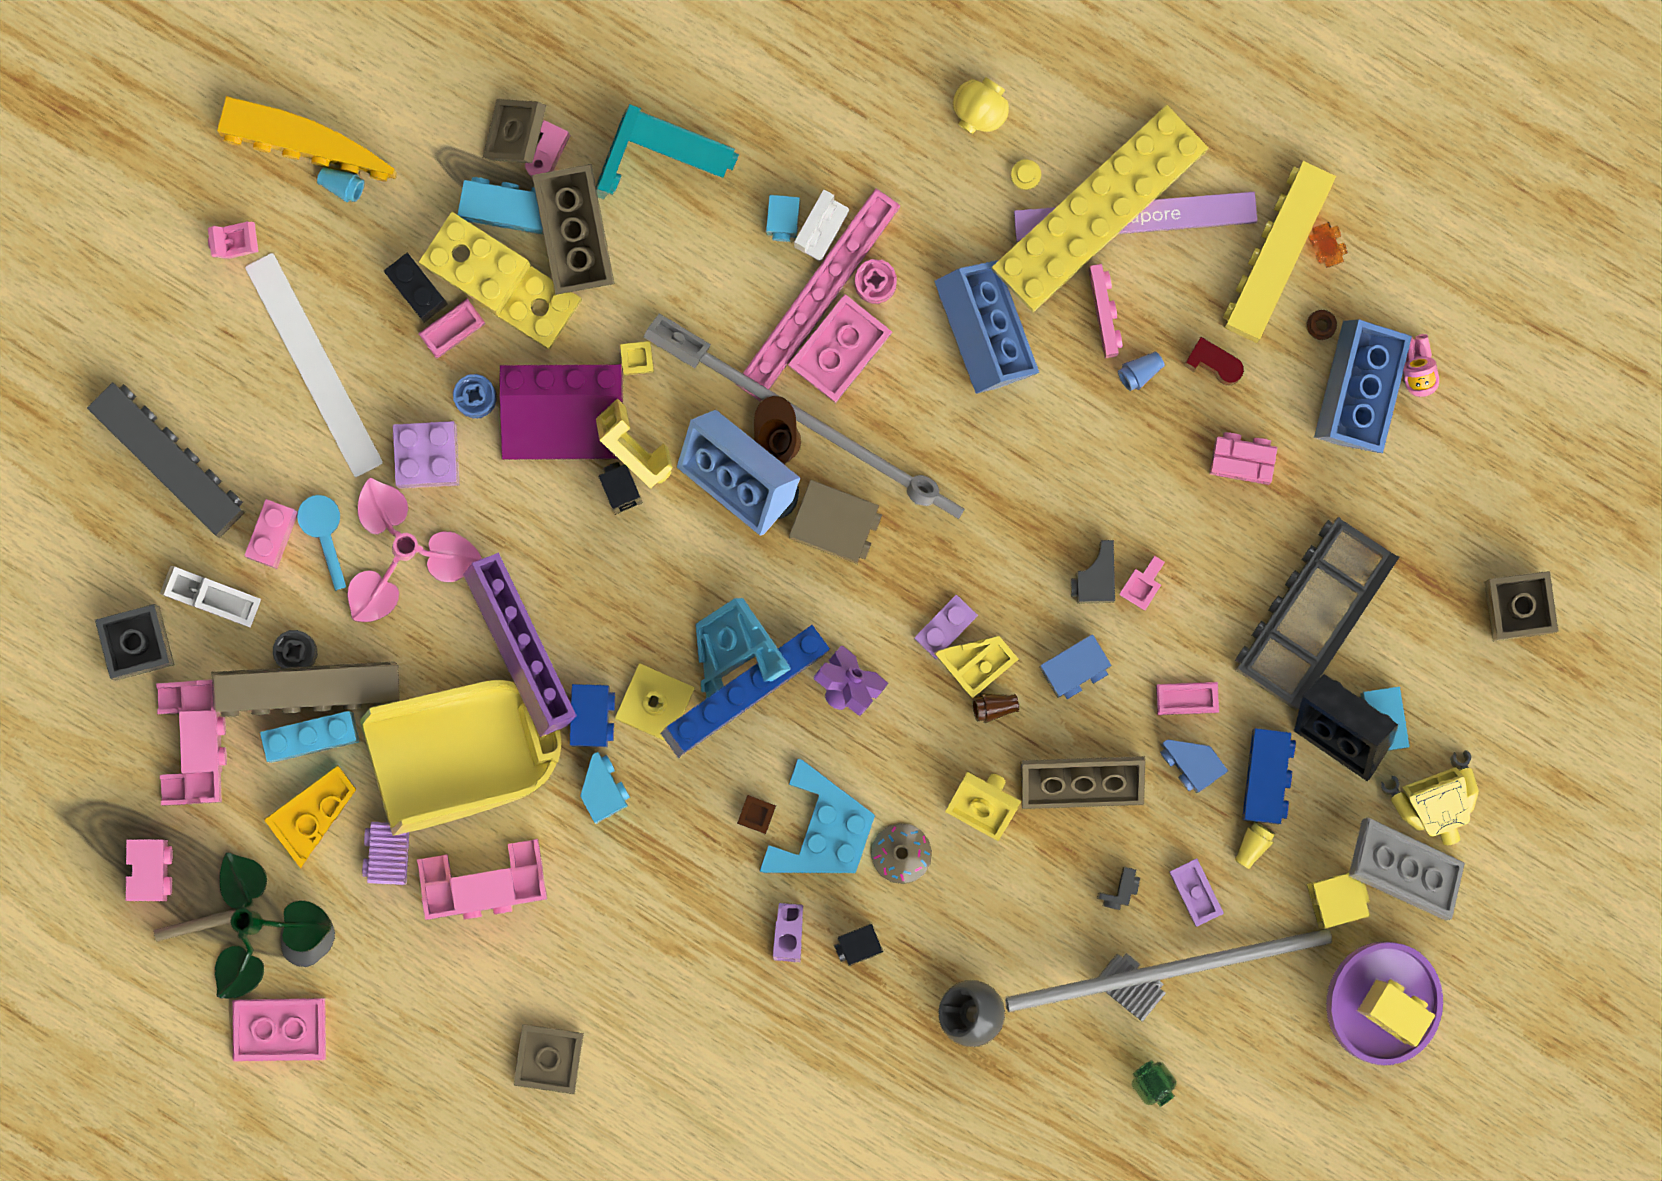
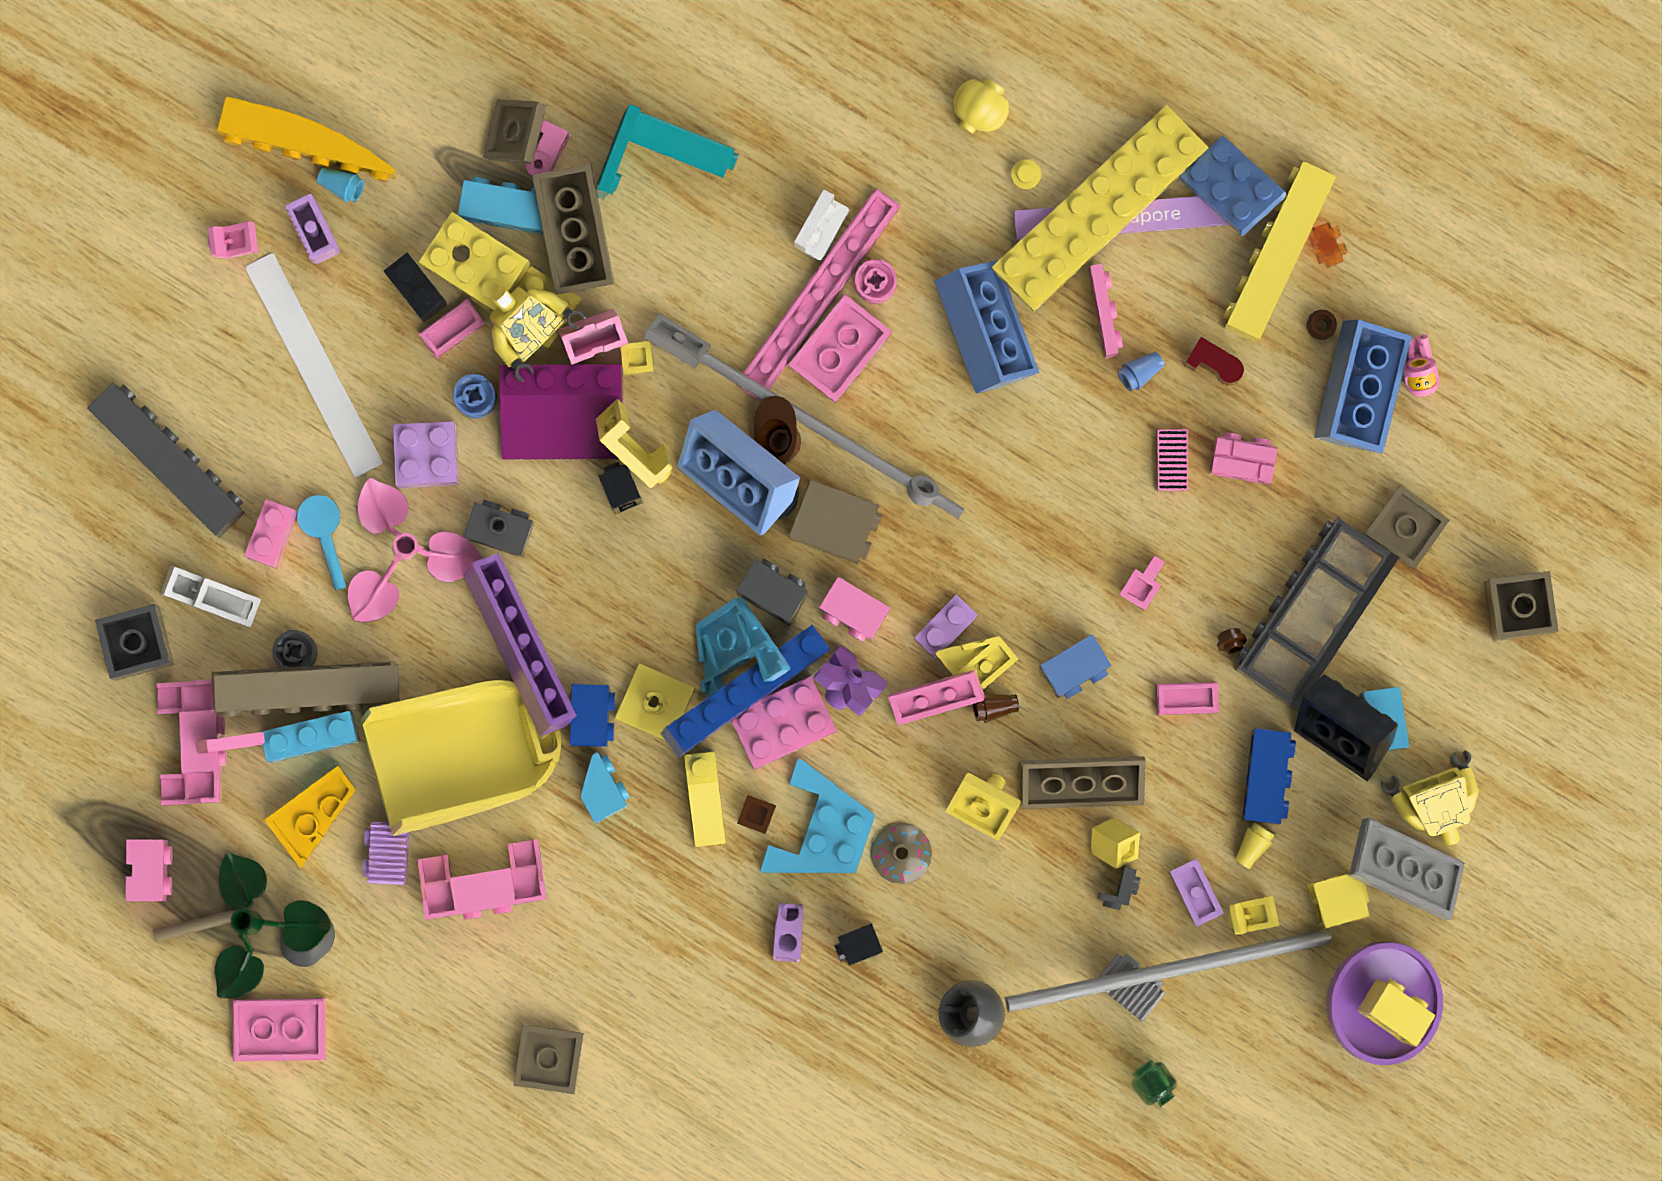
medium azure brick [766,195,800,242] -> none
dark grey arch [1071,540,1115,604] -> none
medium blue slope [1160,739,1228,793] -> none
none -> bright pink tile [195,732,265,754]
none -> lavender brick [285,194,341,264]
none -> dark grey brick [463,500,534,558]
none -> light yellow torso [490,287,586,383]
none -> bright pink brick [556,308,628,365]
none -> light yellow slope [684,751,726,847]
none -> bright pink plate [732,676,837,770]
none -> dark grey brick [736,558,808,626]
none -> bright pink brick [819,577,890,642]
none -> bright pink plate [888,669,985,725]
none -> light yellow panel [1091,818,1140,869]
none -> tile [1157,430,1188,491]
none -> medium blue plate [1179,136,1286,236]
none -> reddish brown plate [1217,628,1247,654]
none -> light yellow bracket [1228,896,1279,935]
none -> dark tan plate [1364,485,1449,570]

